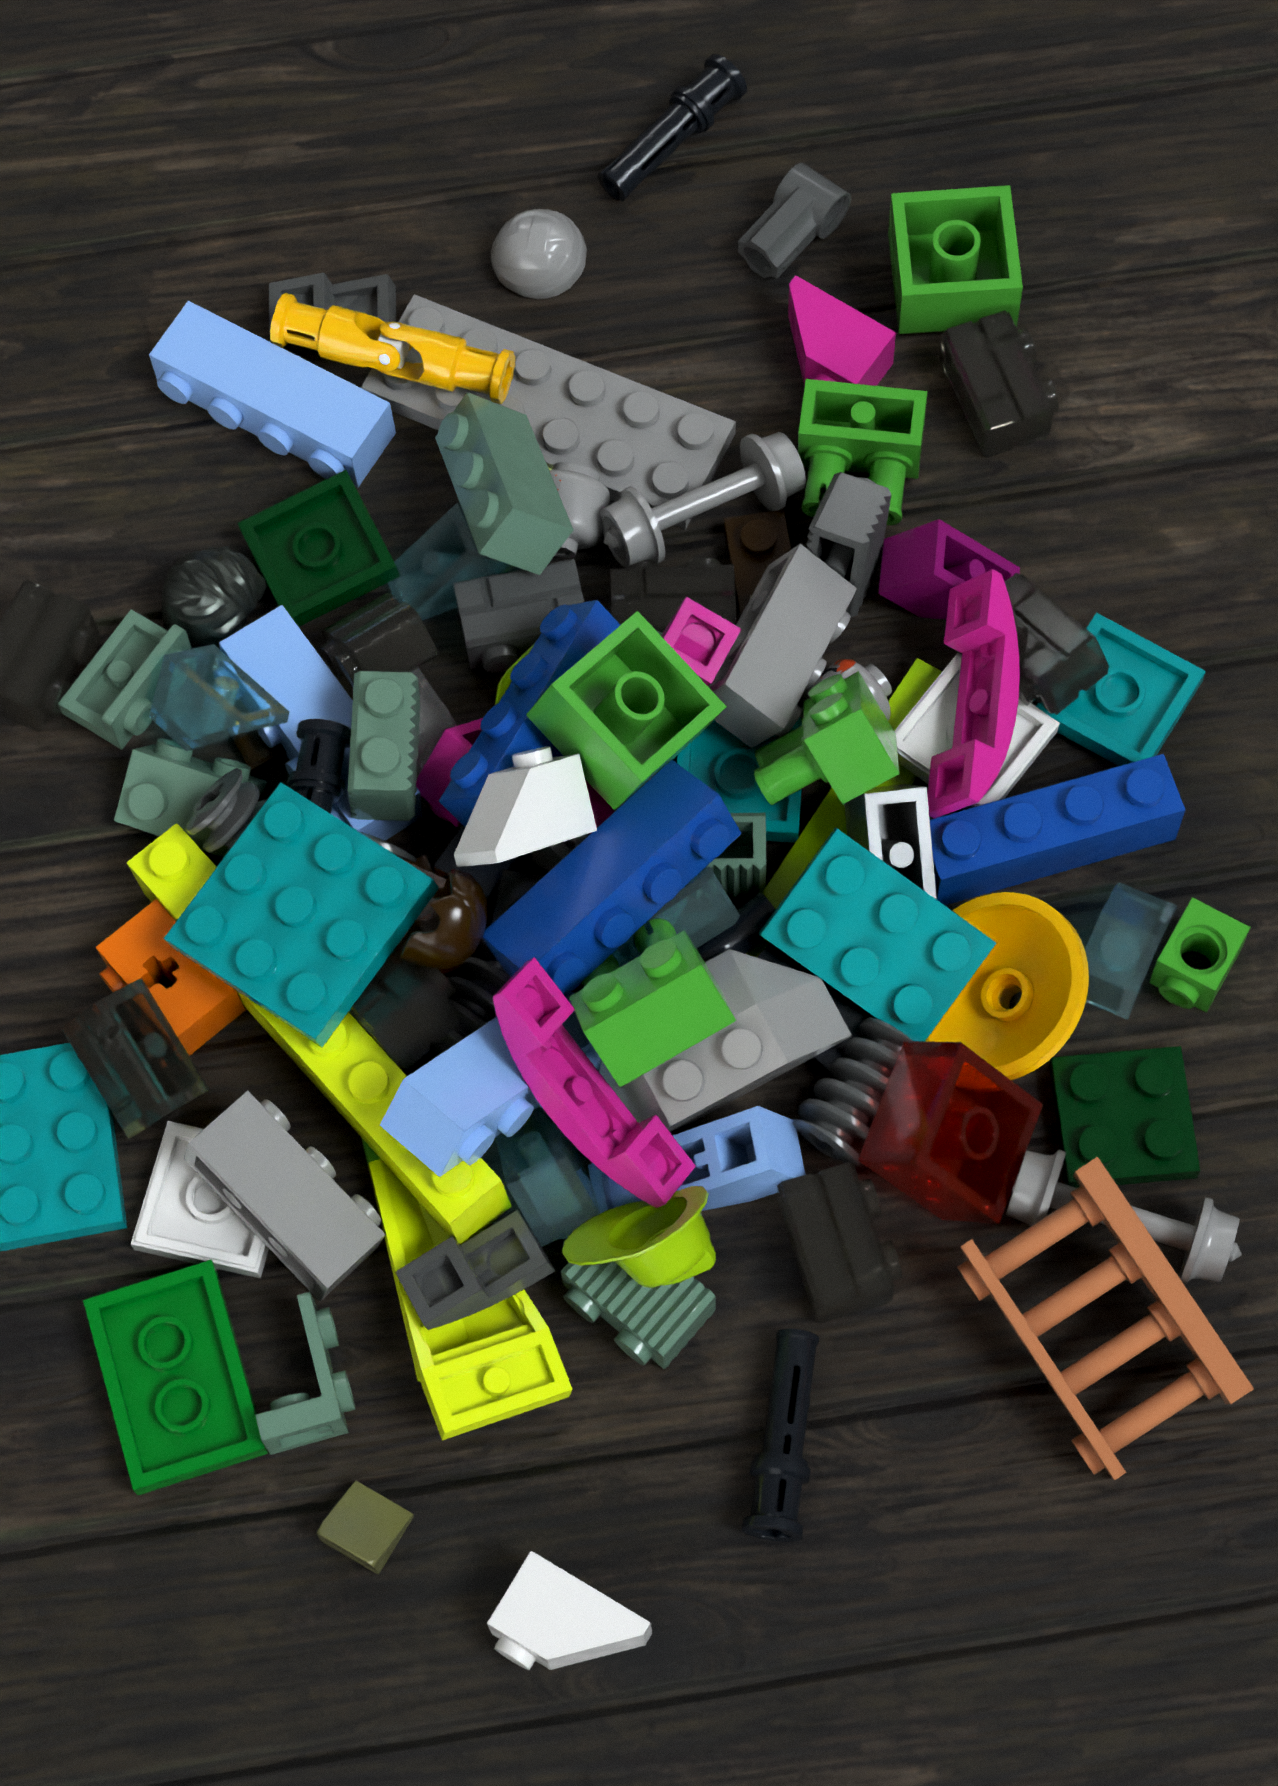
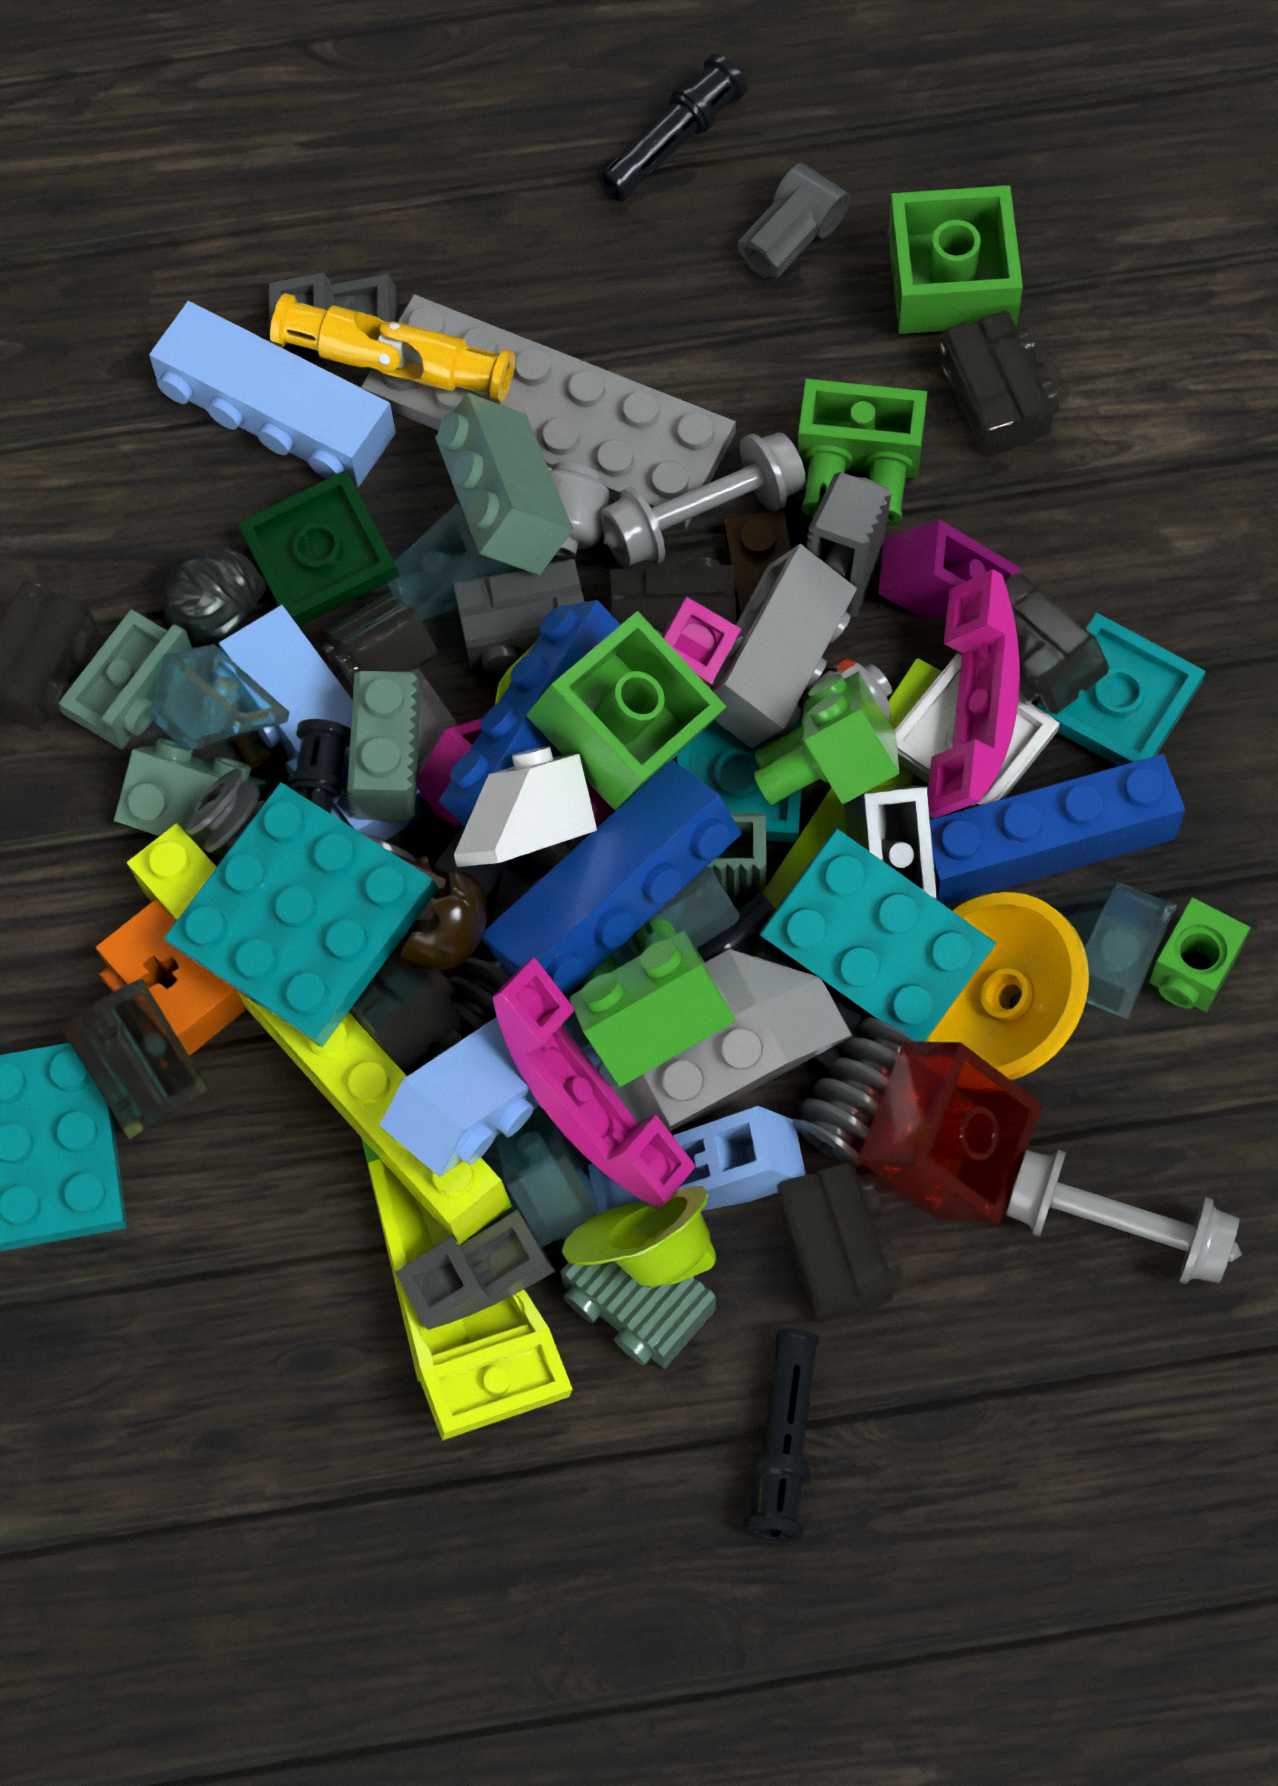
green plate [83,1260,268,1495] -> none
white tile [131,1121,269,1279] -> none
light grey brick [184,1090,386,1302] -> none
sand green bracket [255,1292,356,1455] -> none
olive slope [316,1480,414,1575] -> none
white slope [487,1551,652,1670] -> none
light grey piece [491,209,587,299] -> none
dark pink slope [788,275,896,387] -> none
nougat fence [957,1157,1254,1480] -> none
dark green plate [1049,1046,1201,1188] -> none

